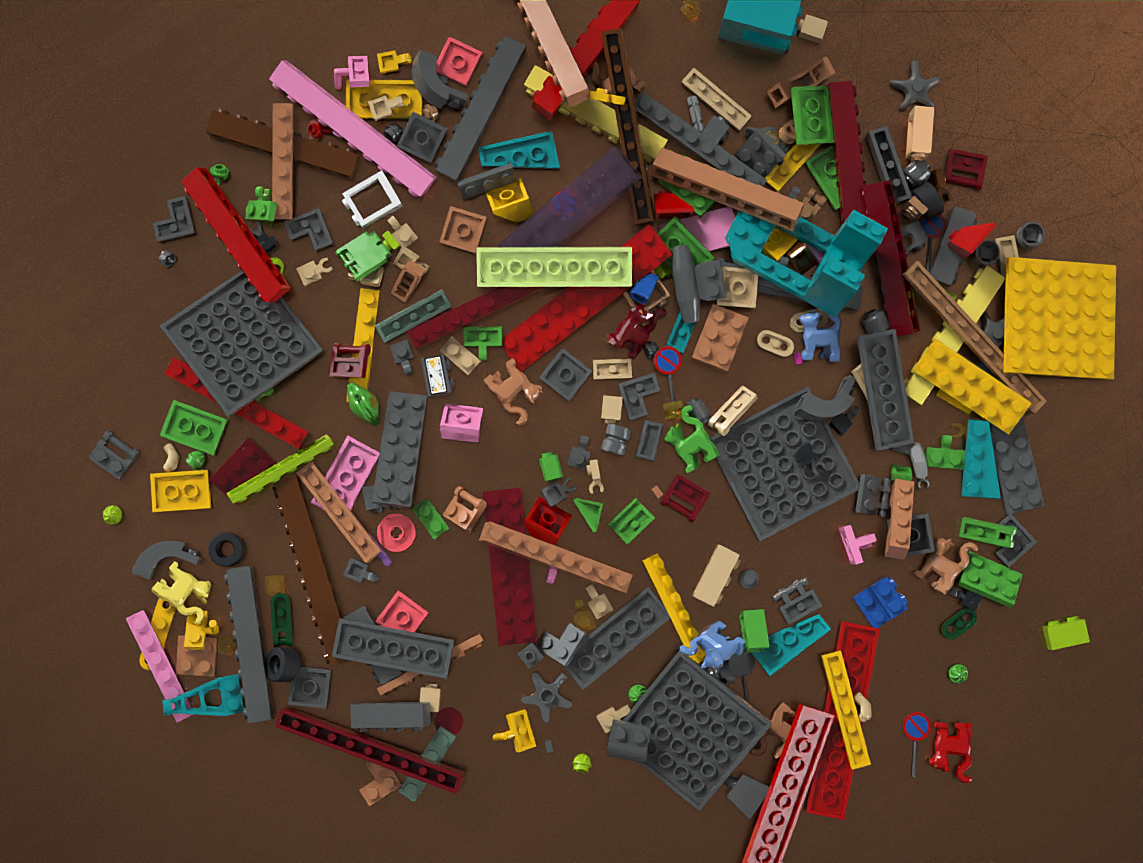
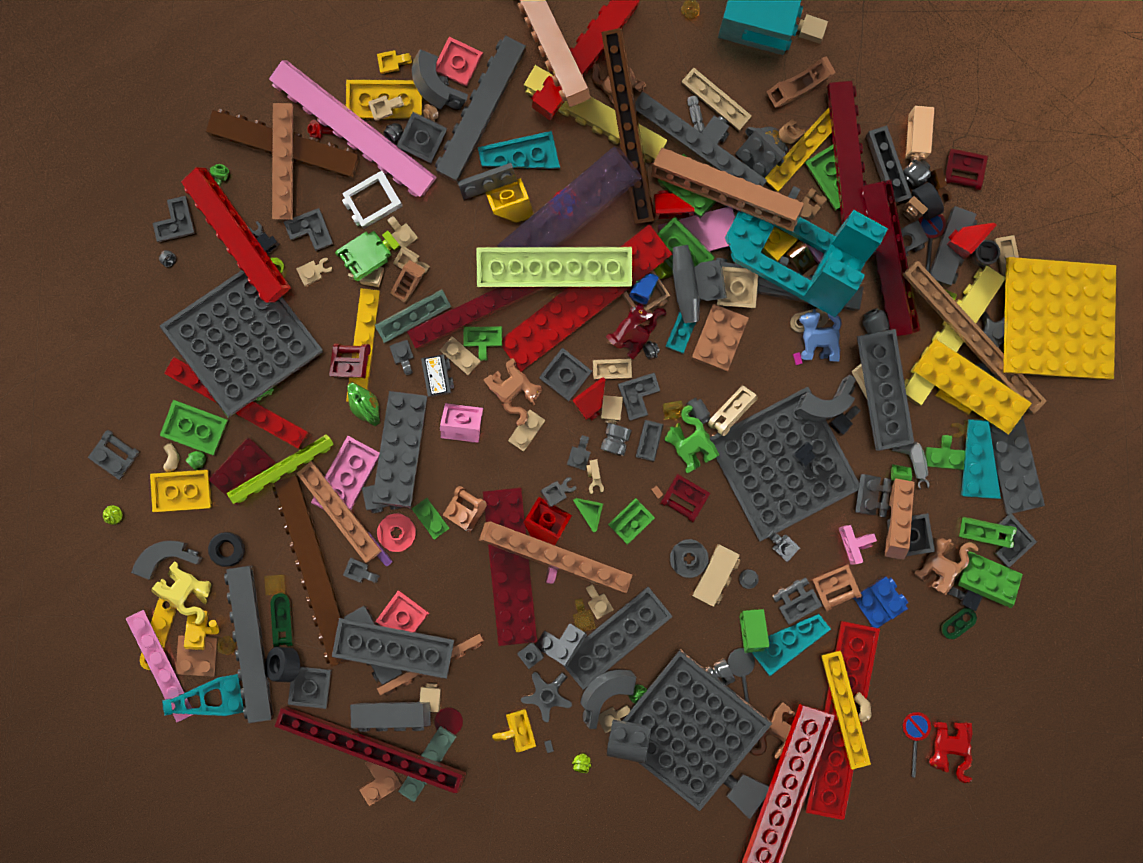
bright green plate [245,187,277,222] -> none
bright pink plate [334,56,369,90] -> none
nougat plate [439,206,487,254] -> none
bright green brick [539,451,563,482] -> none
yellow plate [589,88,626,105] -> none
yellow plate [643,553,706,663] -> none
piece [654,346,682,410] -> none
medium blue animal [680,621,746,669] -> none
tan plate [757,330,794,357] -> none
bright green plate [791,86,834,145] -> none
dark grey animal [891,60,940,110] -> none
bright green plate [949,664,968,684] -> none
dark grey wheel [1015,222,1045,250] -> none
lime brick [1043,616,1090,650] -> none
none -> tan plate [508,410,545,452]
none -> red slope [572,377,606,421]
none -> dark grey arch [580,670,636,729]
none -> dark grey plate [670,539,709,578]
none -> plate [768,531,800,562]
none -> nougat plate [812,564,862,611]

